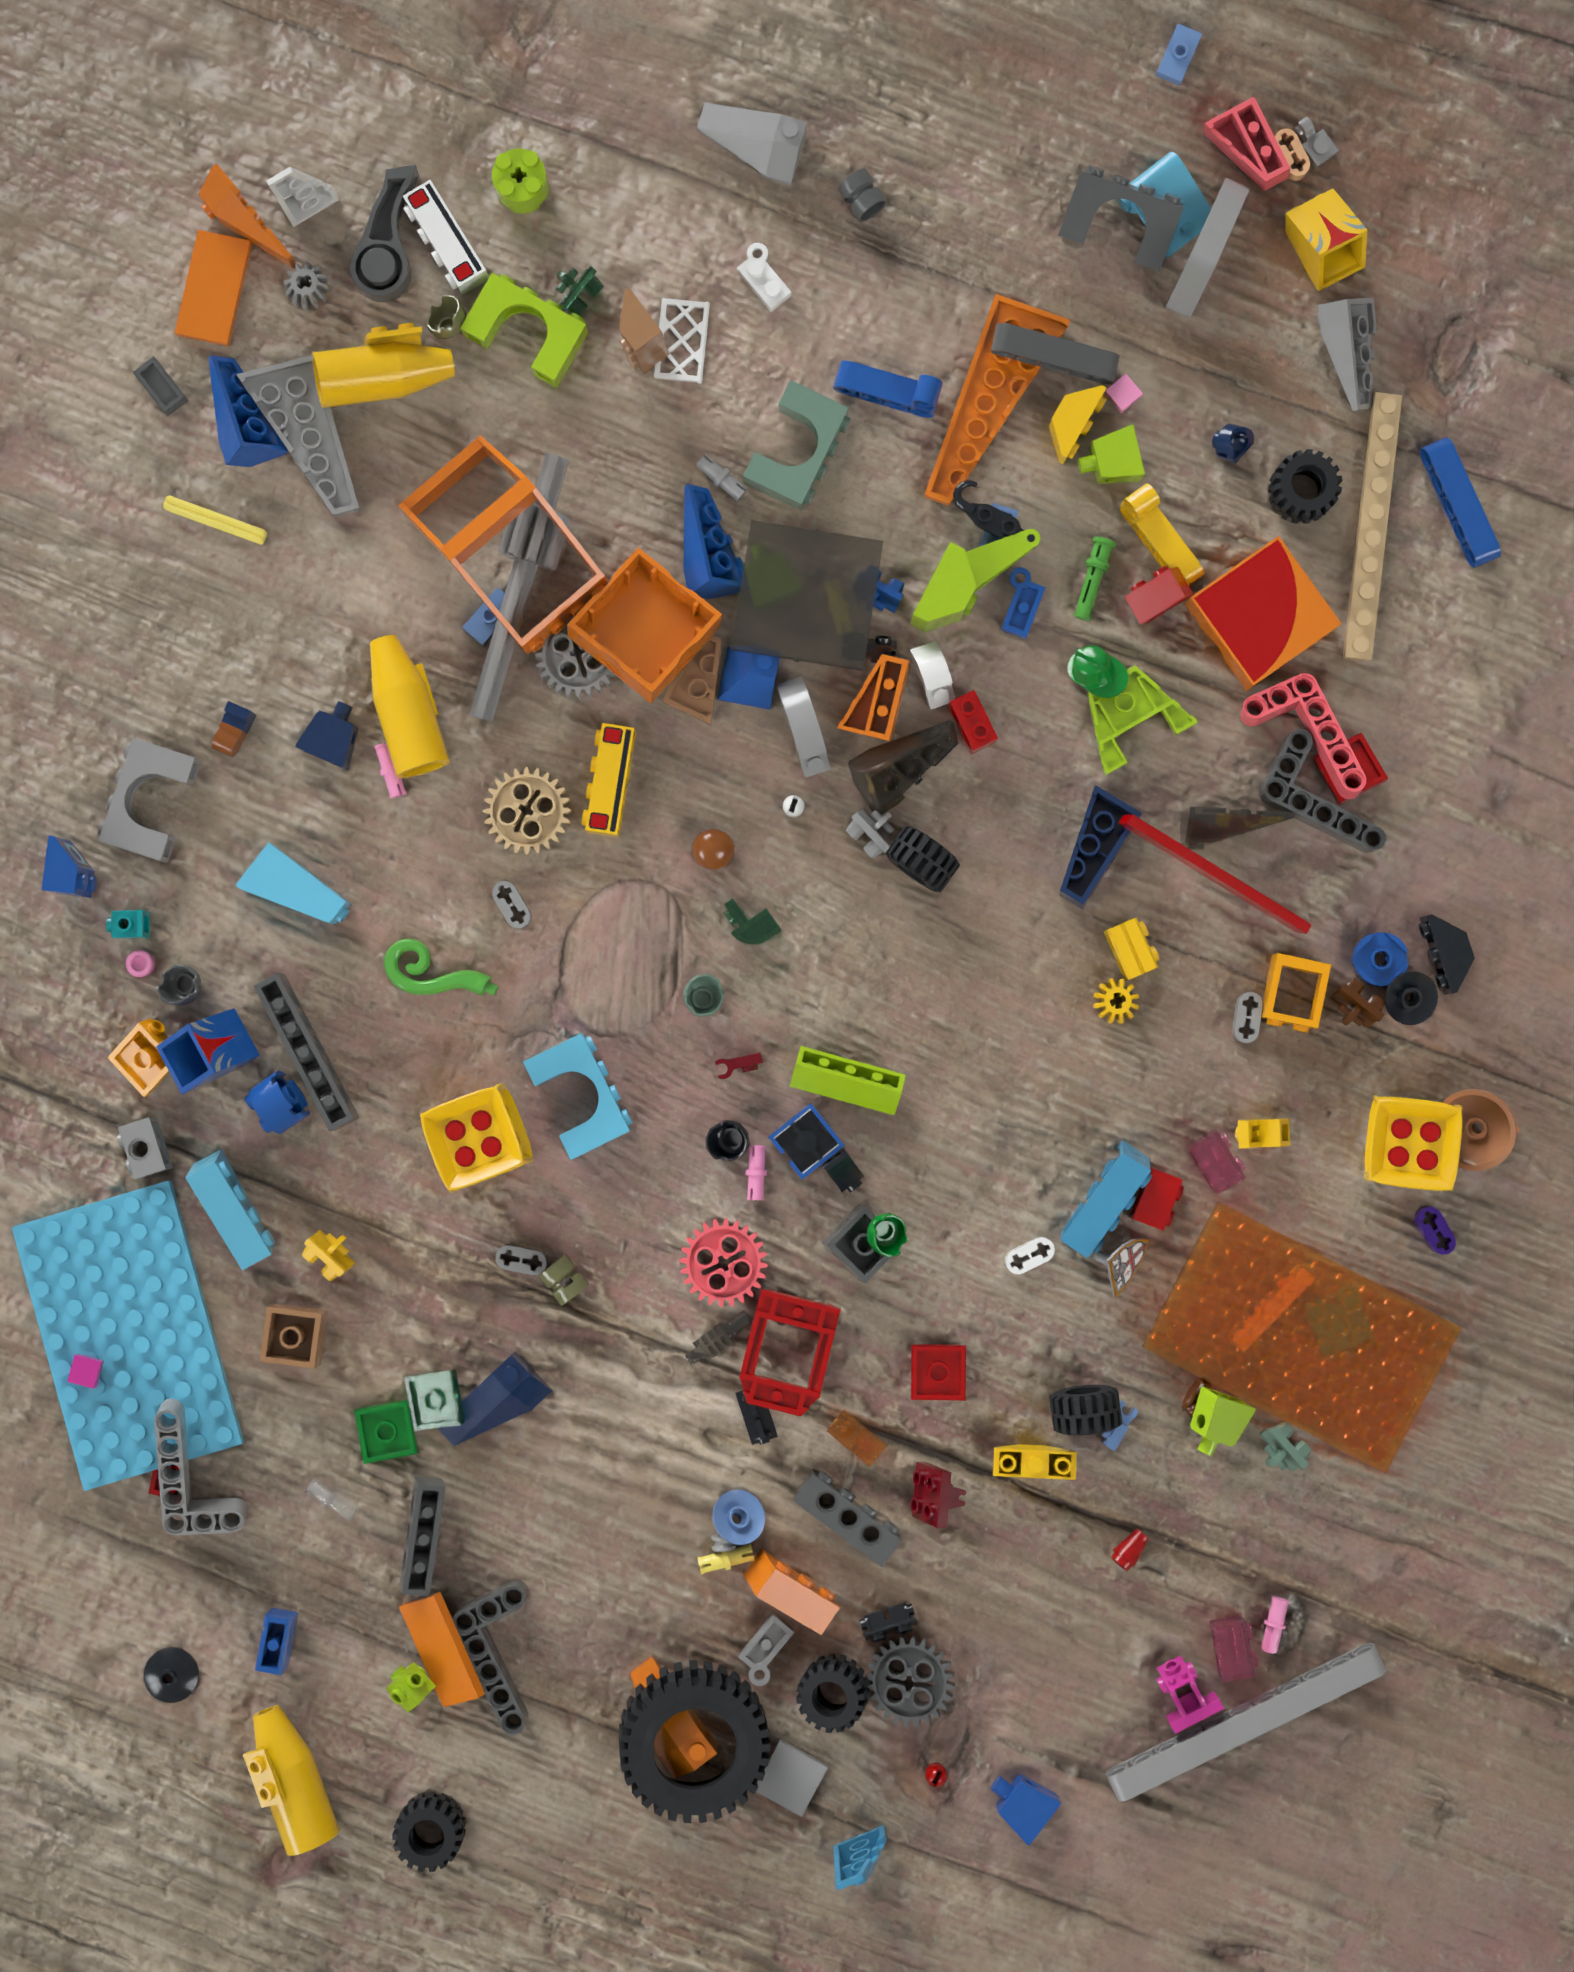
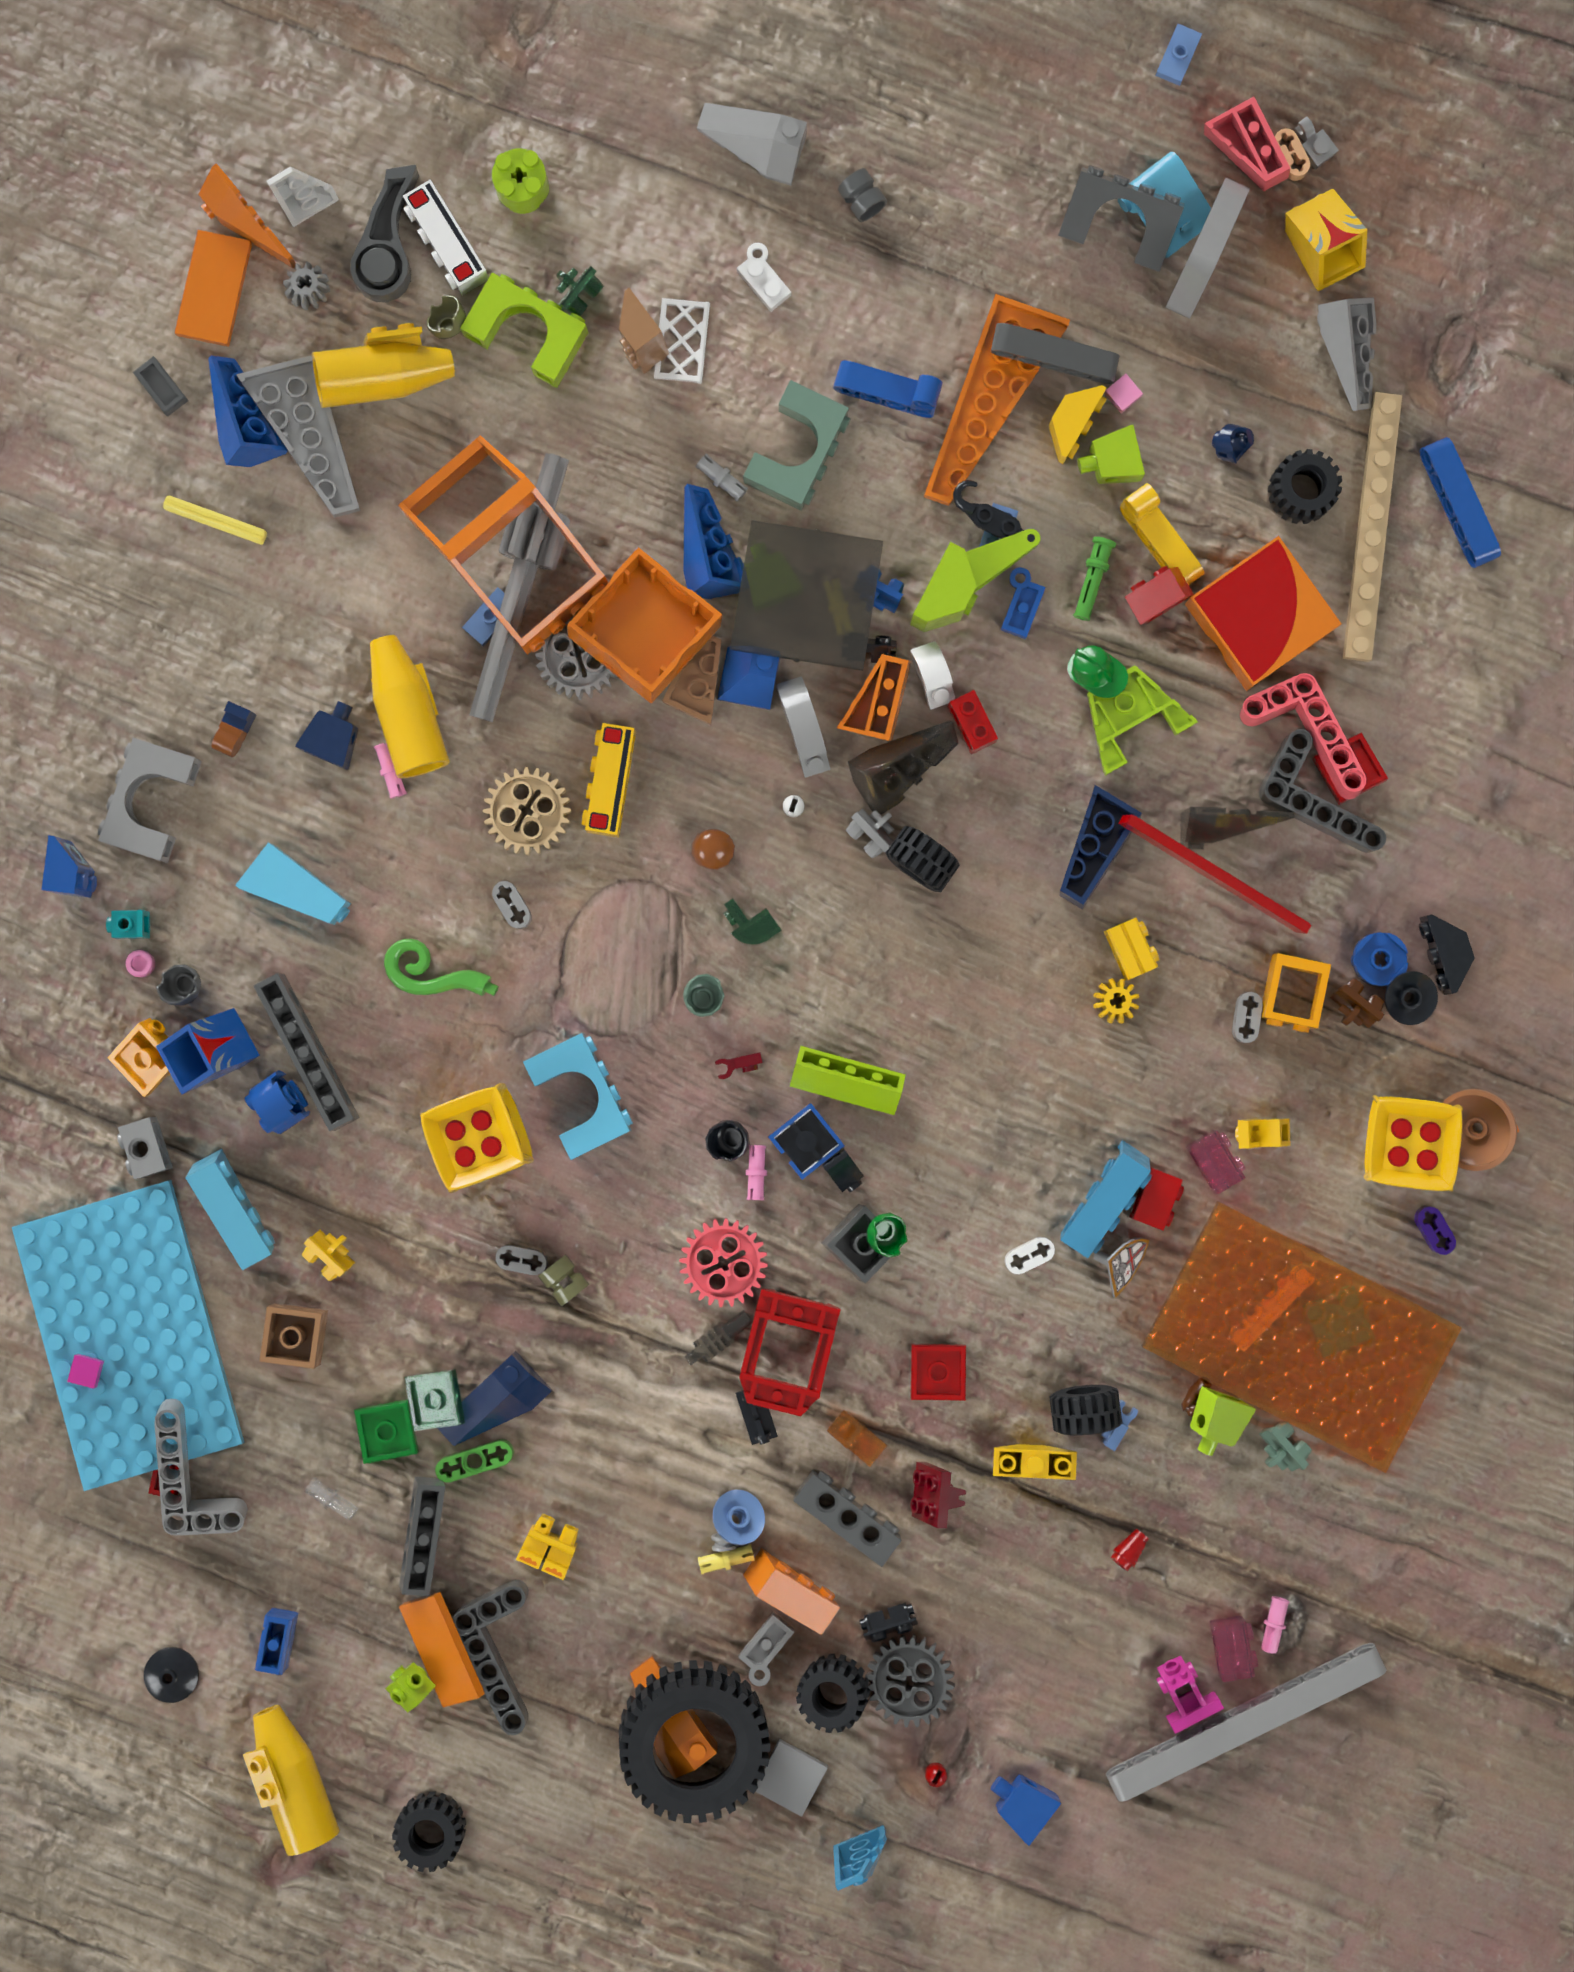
none -> bright green beam [435,1439,514,1483]
none -> yellow hips [516,1513,579,1580]

